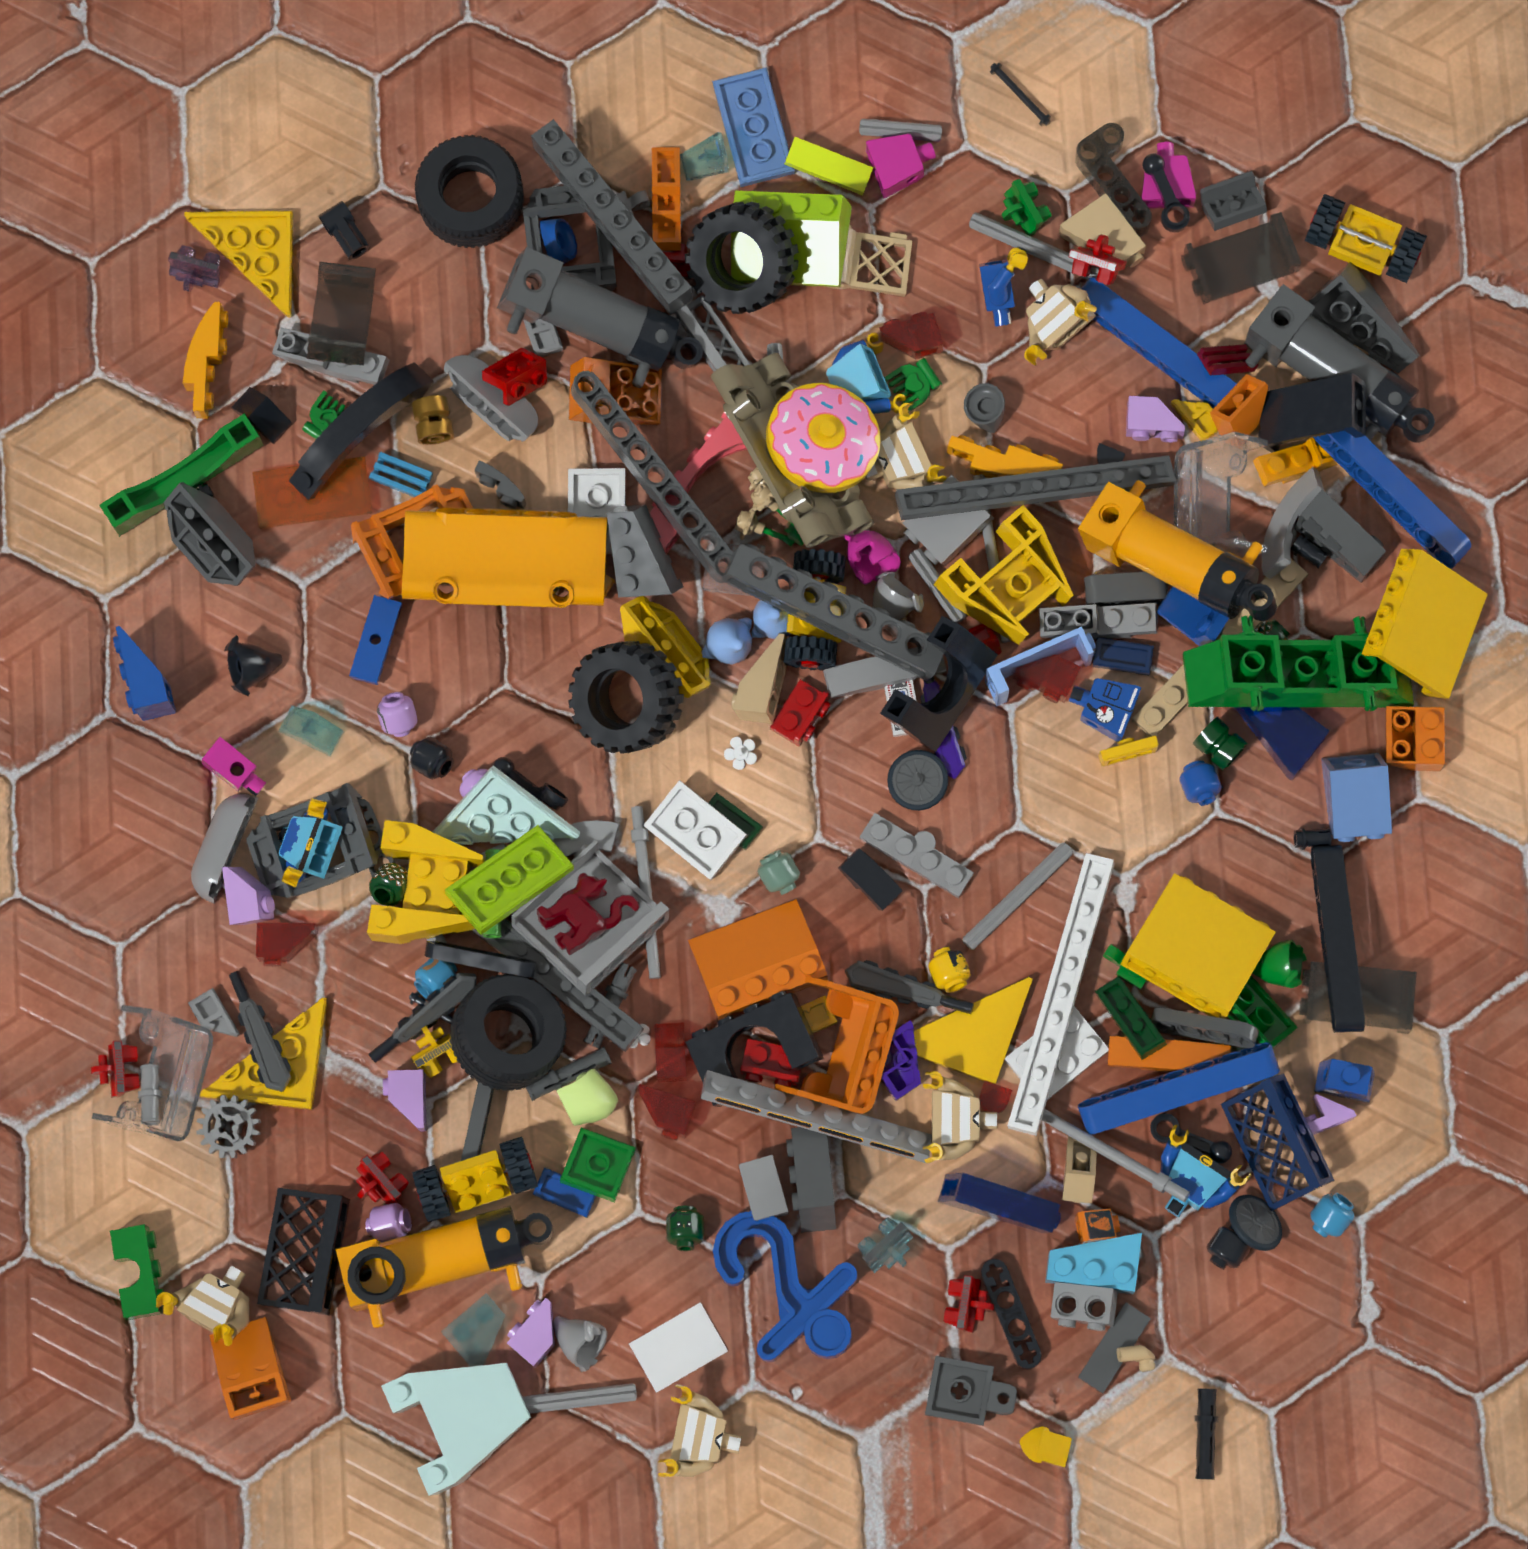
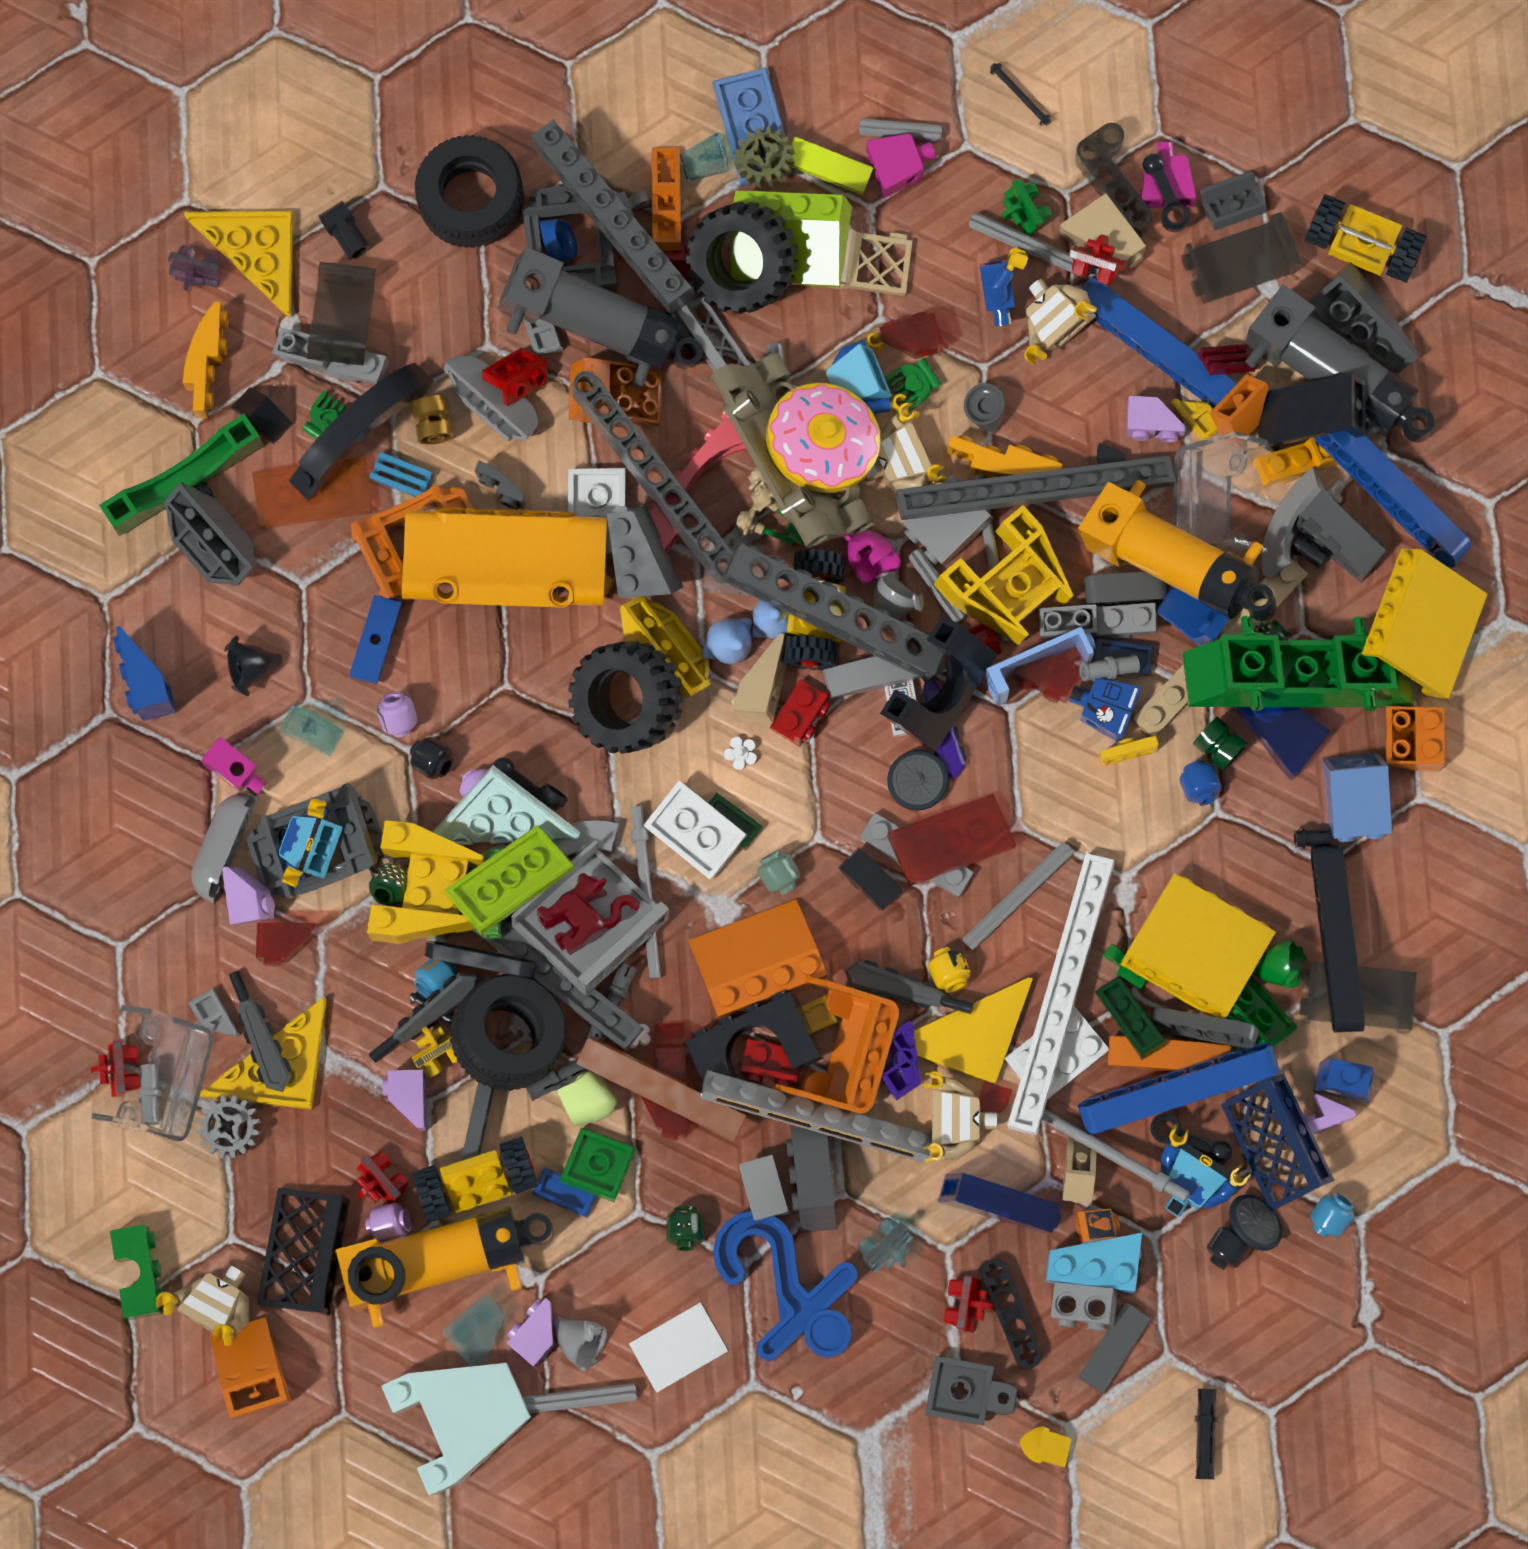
torso [658,1384,742,1477] -> none
tan arm [1117,1345,1156,1372] -> none
none -> tile [576,1036,748,1141]
none -> olive gear [734,126,795,188]
none -> clear red tile [887,794,1017,886]
none -> light grey pin [1079,654,1140,681]

